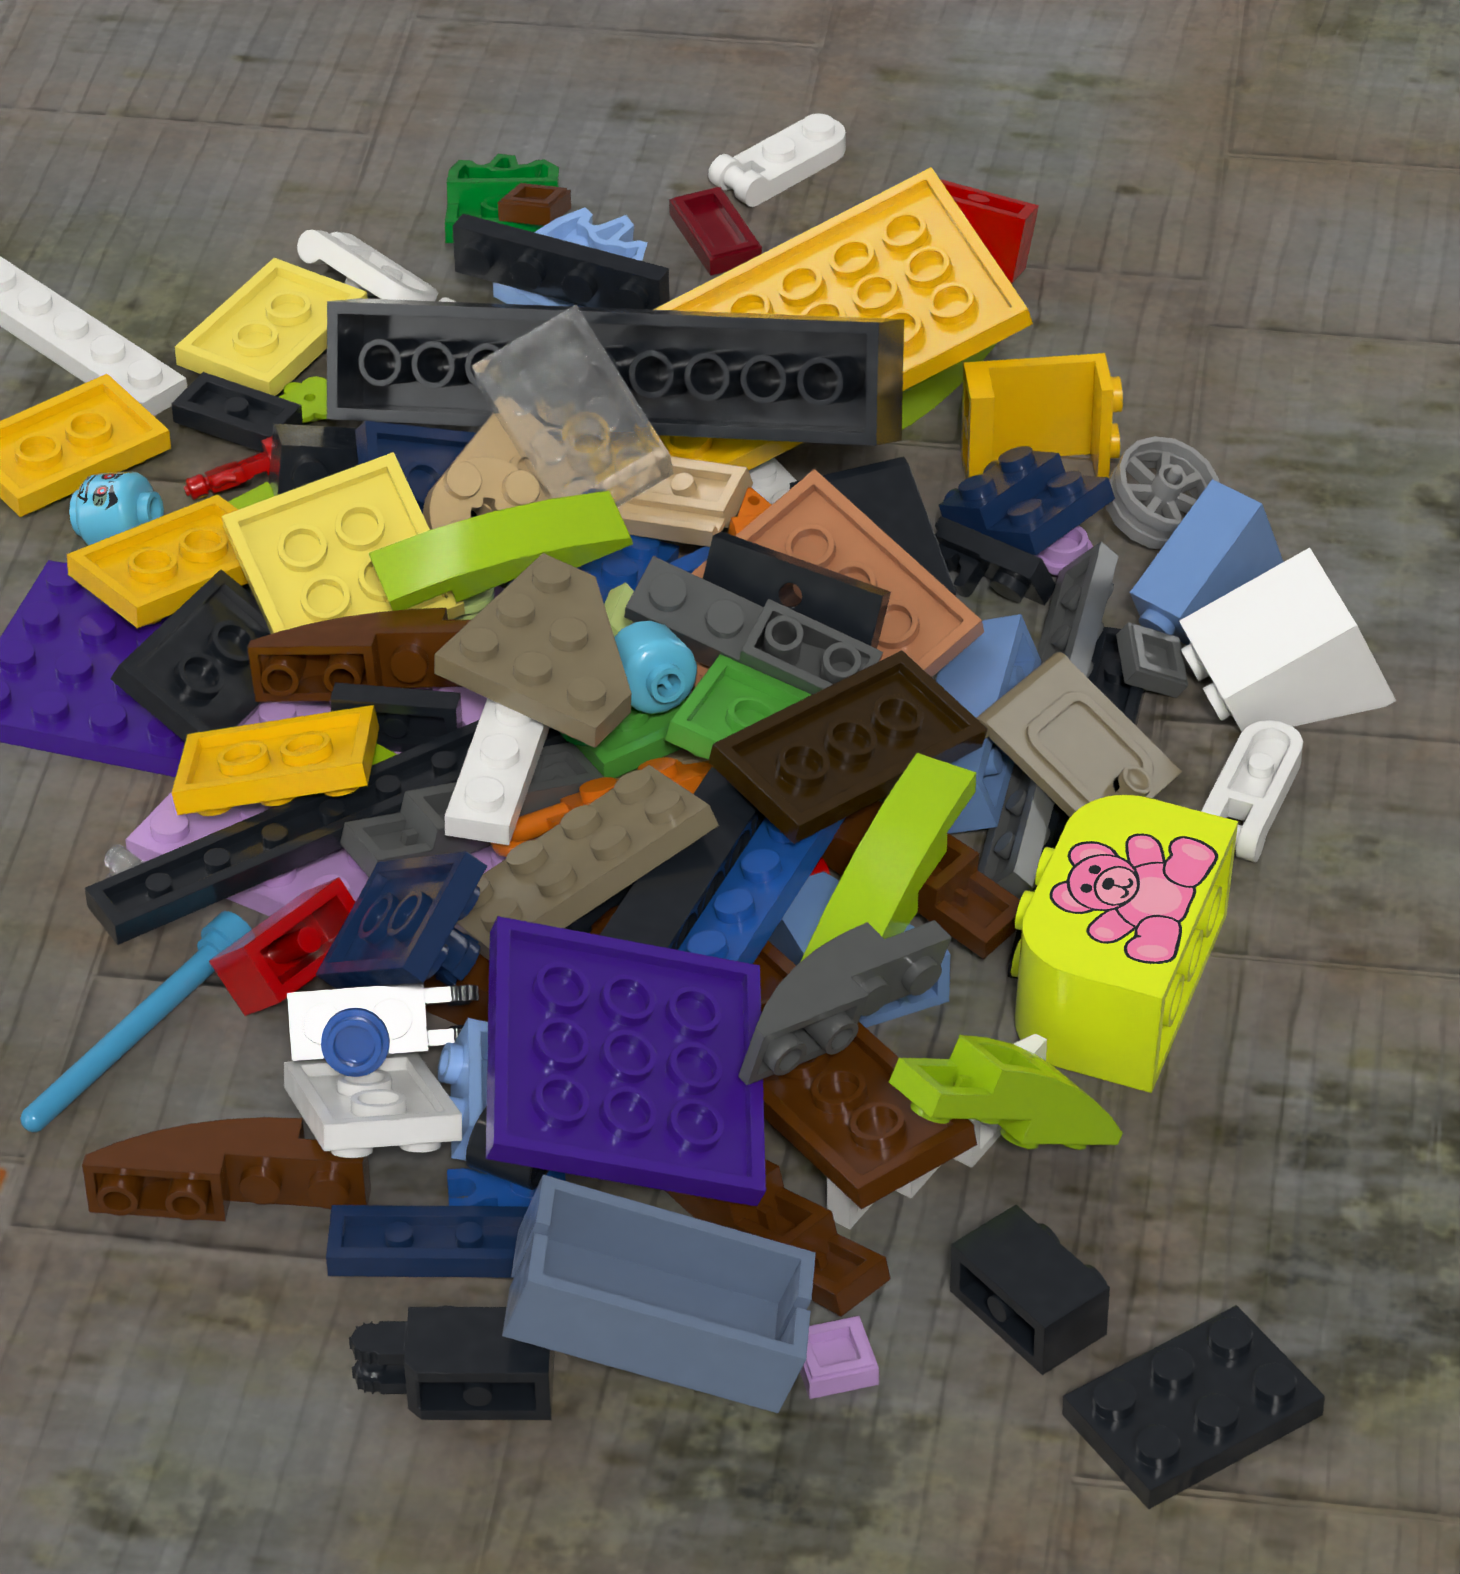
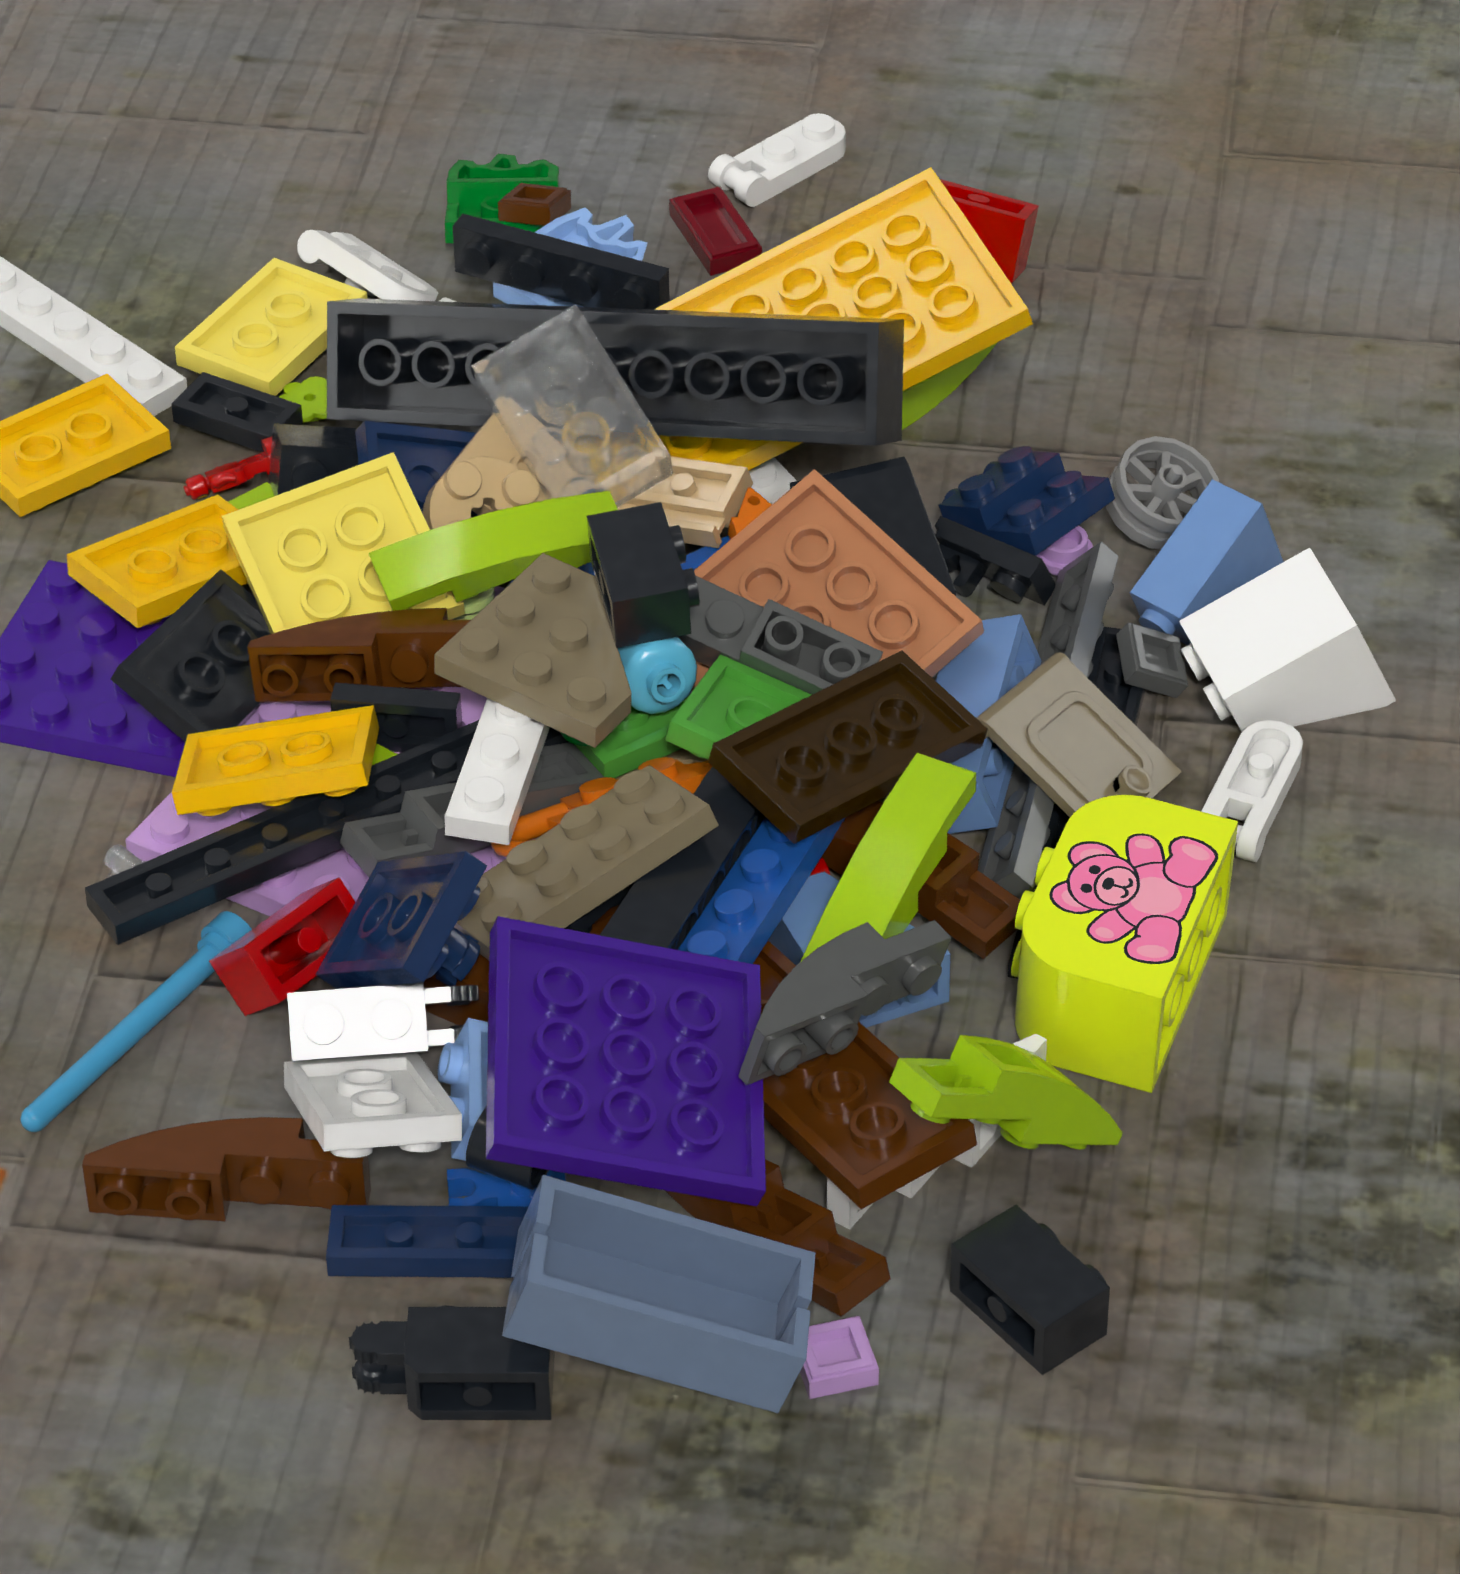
medium azure head [69,472,164,546] -> none
blue plate [321,1007,390,1077] -> none
black tile [703,531,891,649] -> none
yellow panel [961,353,1123,479] -> none
black plate [1062,1305,1325,1509] -> none
none -> black brick [587,502,700,648]

